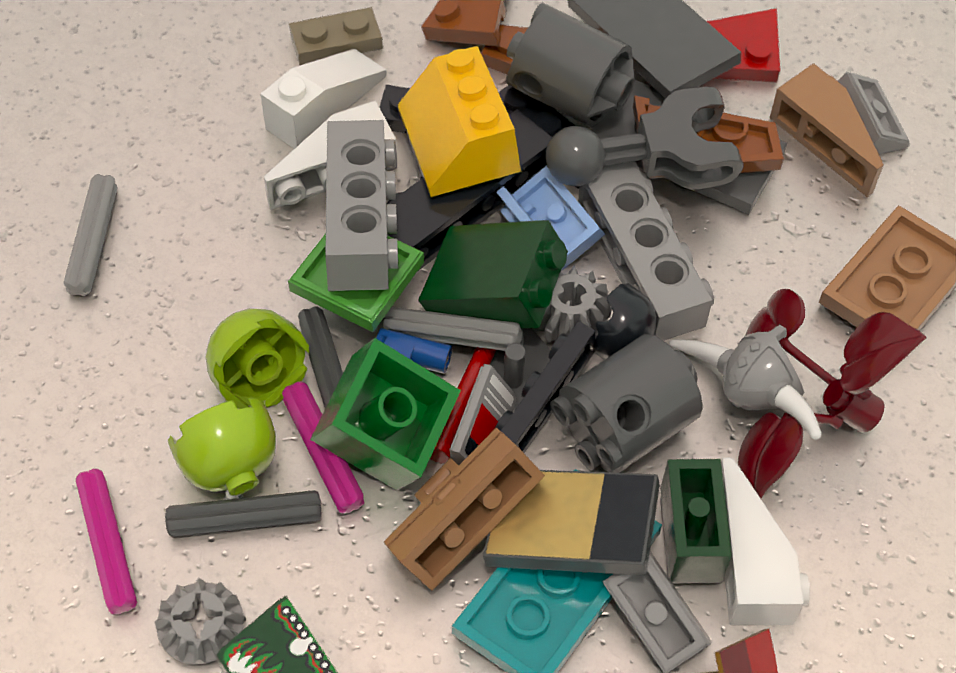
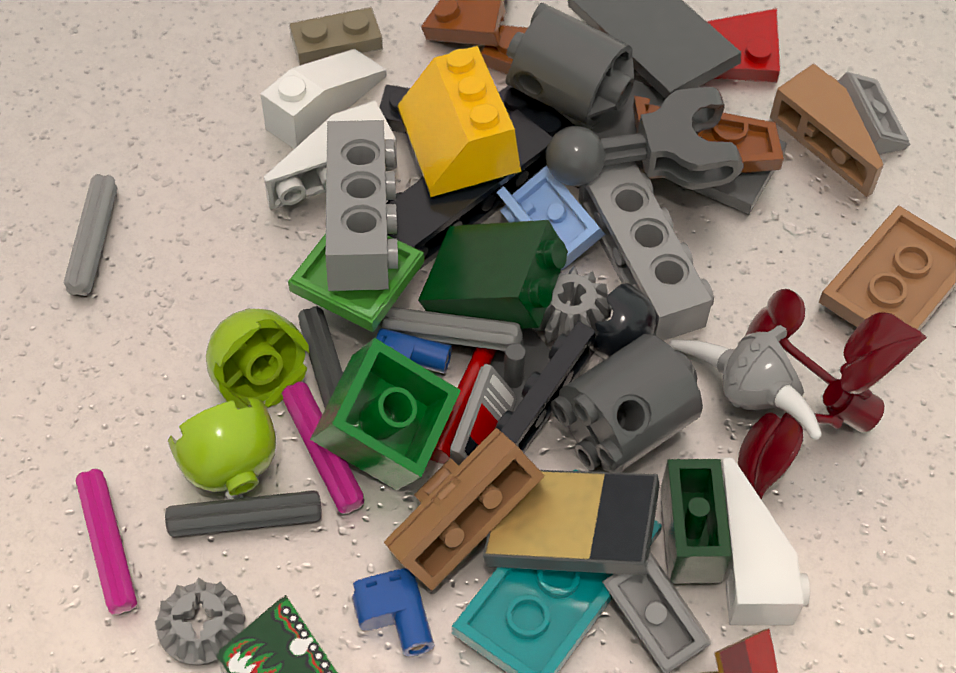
none -> blue piece [352,568,435,657]

